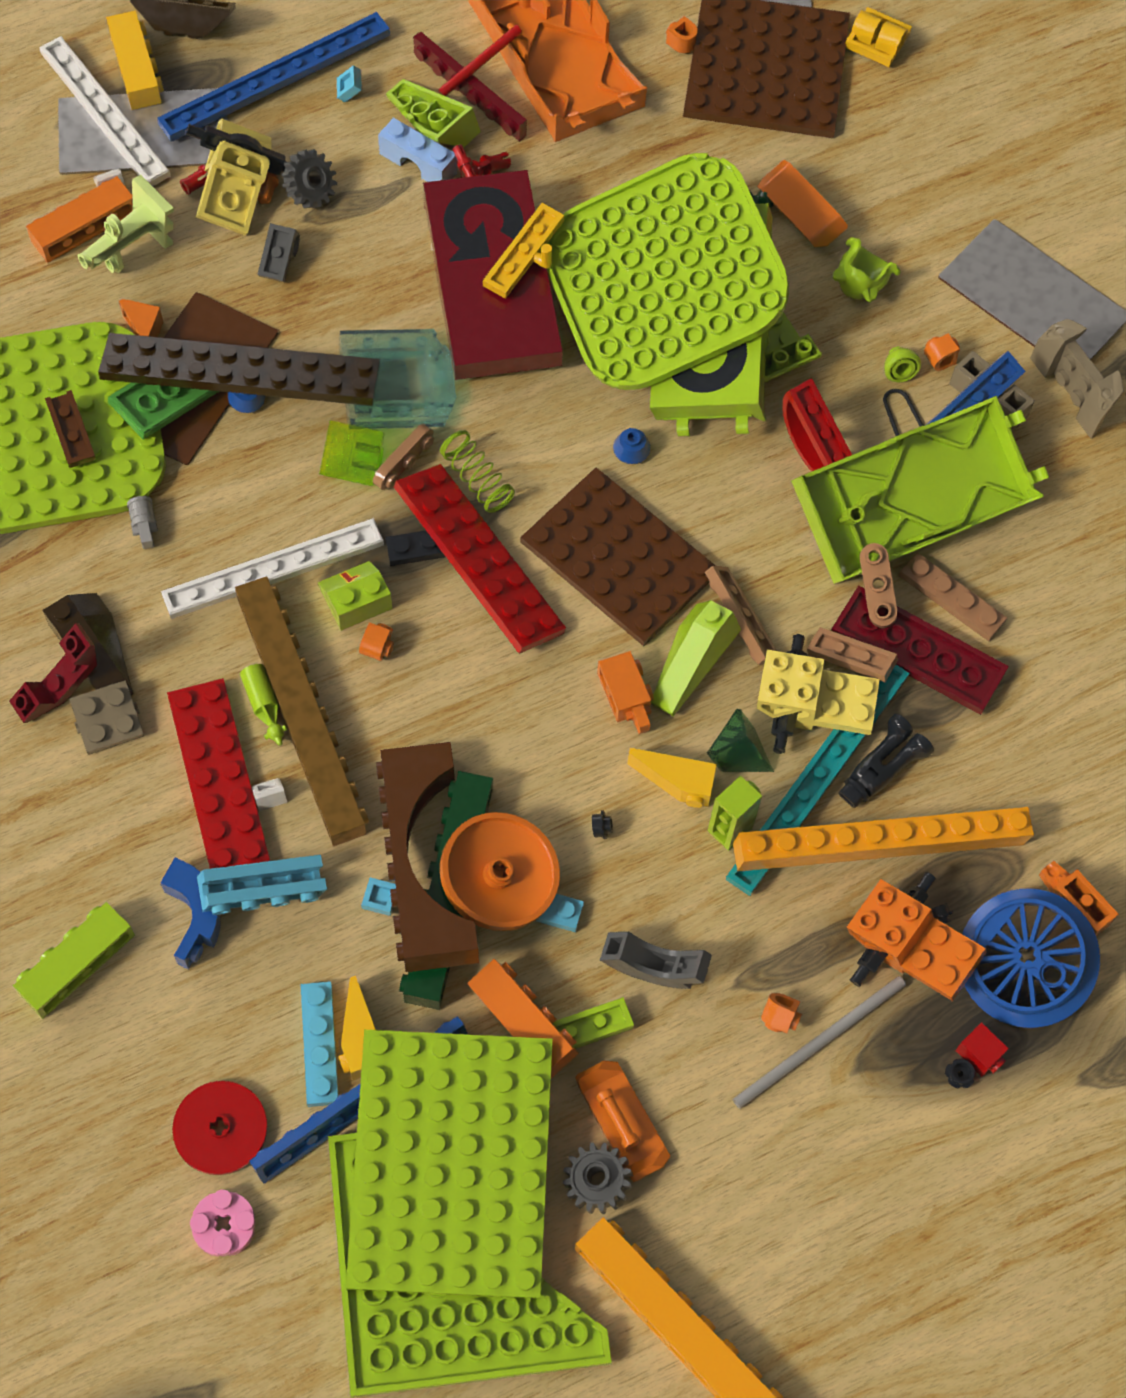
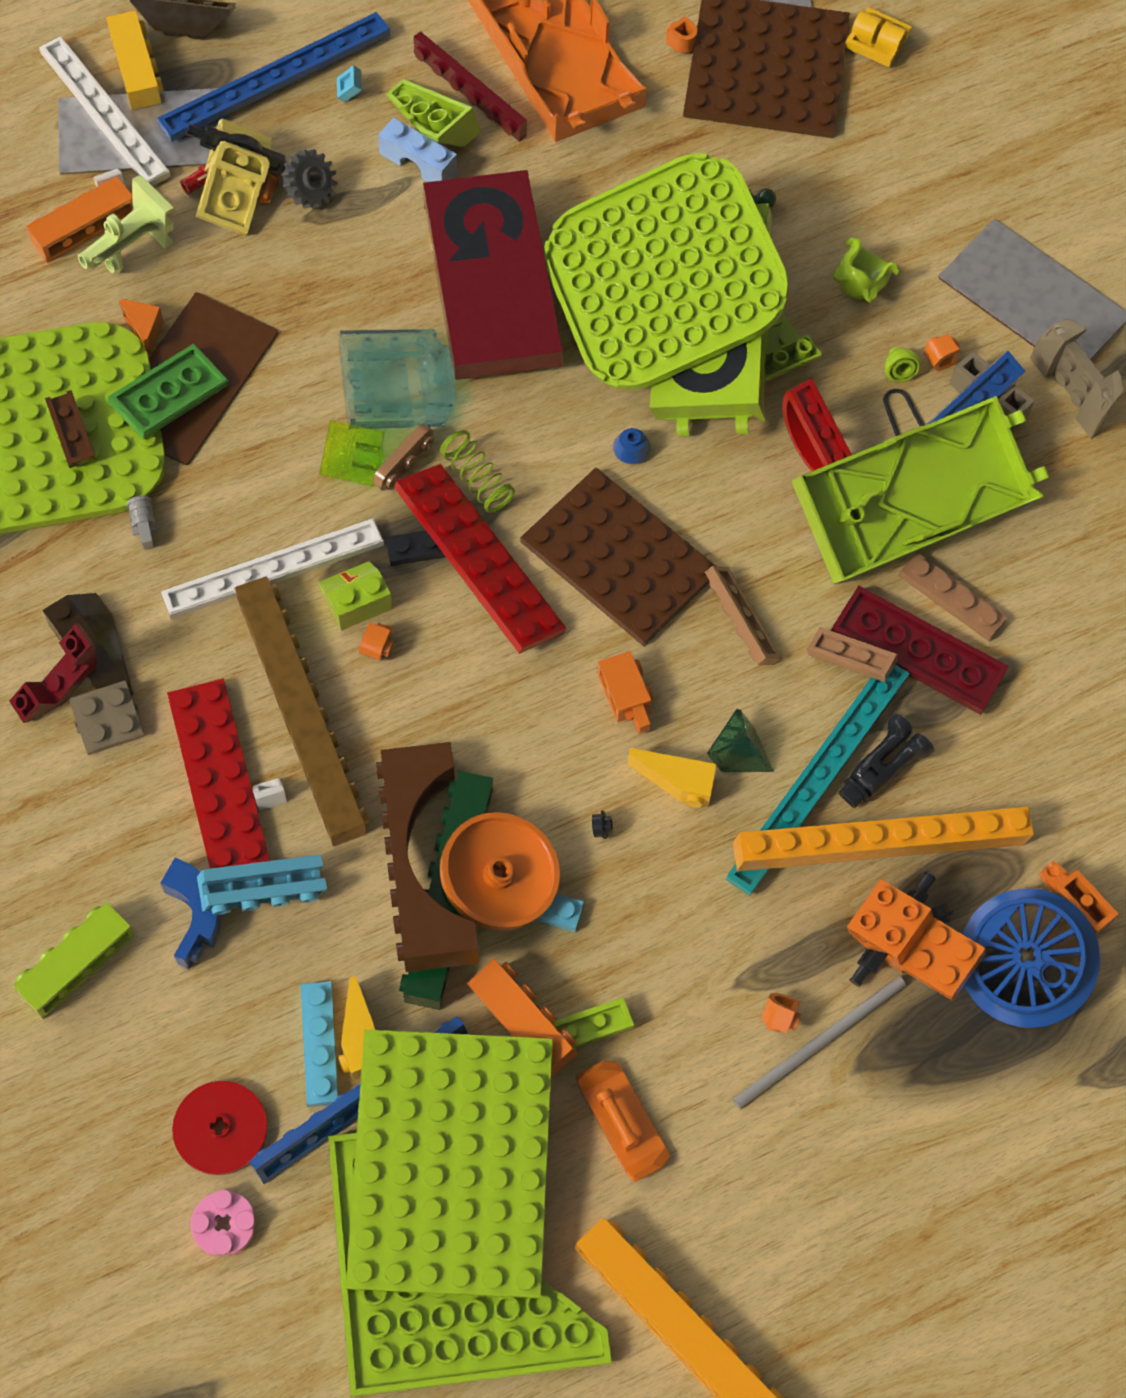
dark brown plate [98,333,380,406] -> none
blue cone [228,392,265,413] -> none
lime wheel [240,664,287,746] -> none
dark grey plate [257,223,300,283] -> none
medium azure plate [361,877,396,916] -> none
red bar [438,24,522,96] -> none
red pin [452,144,511,178] -> none
yellow plate [483,203,564,299] -> none
dark grey gear [563,1142,633,1214] -> none
dark grey arch [600,931,712,989] -> none
lime wedge [651,600,741,717] -> none
lime brick [707,775,762,851] -> none
orange piece [757,160,848,247] -> none
light yellow piece [757,634,880,754] -> none
medium nougat plate [860,543,897,628] -> none
black plate [945,1059,976,1089] -> none
red brick [955,1022,1009,1077] -> none

